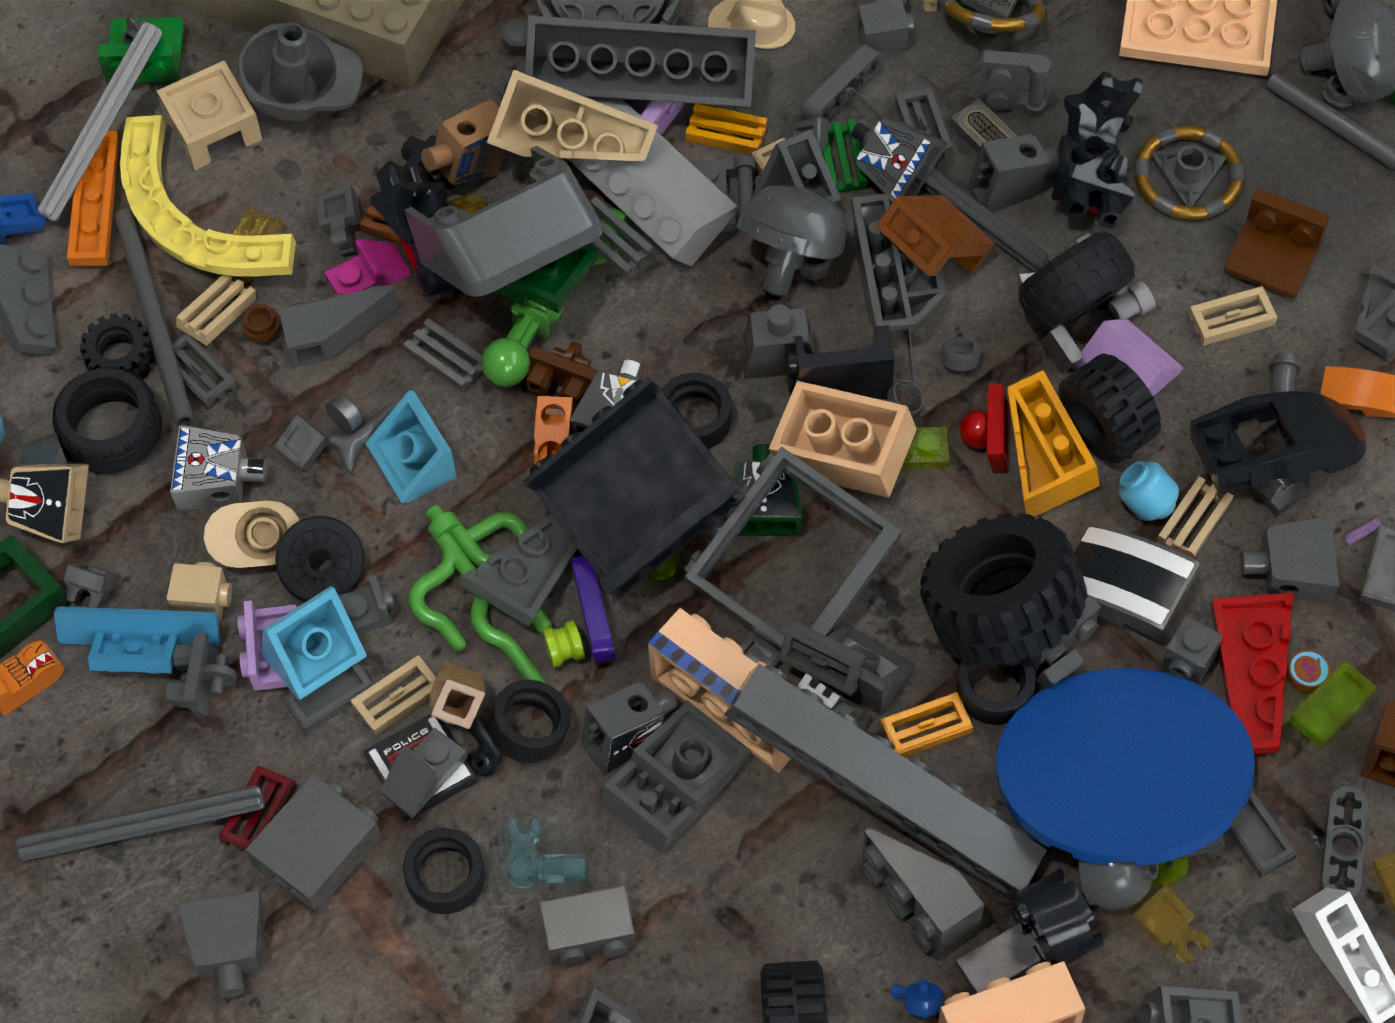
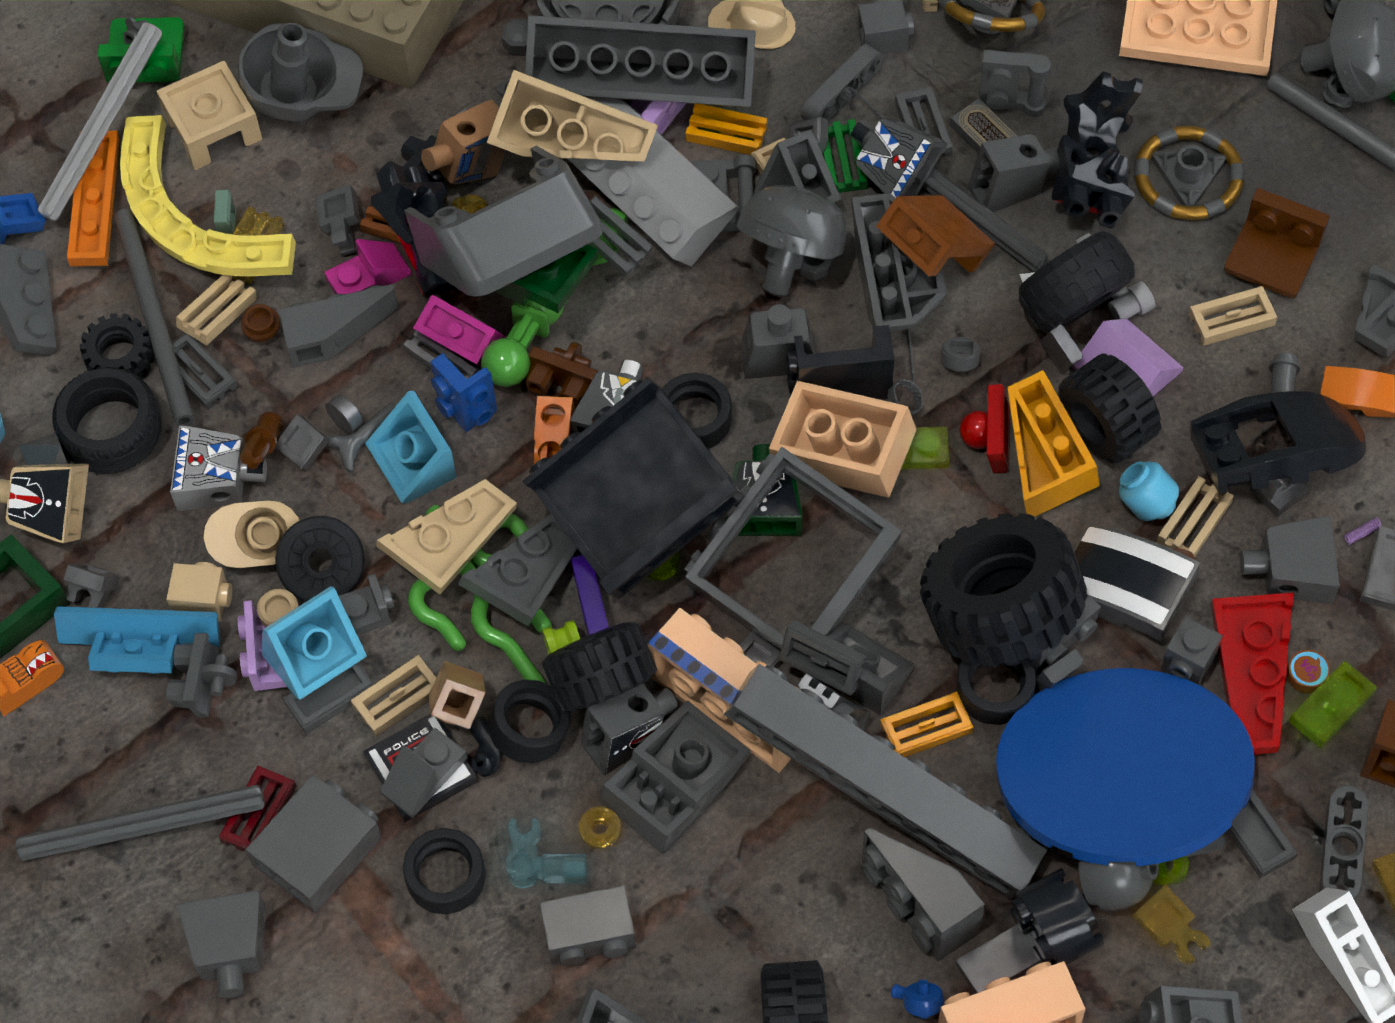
none -> sand green tile [214,190,236,235]
none -> reddish brown axle [239,412,283,469]
none -> tan tile [257,589,299,628]
none -> tan wing [376,479,517,594]
none -> dark pink panel [413,295,507,367]
none -> blue bracket [430,353,497,432]
none -> black tyre [541,622,657,711]
none -> clear yellow plate [578,807,621,848]

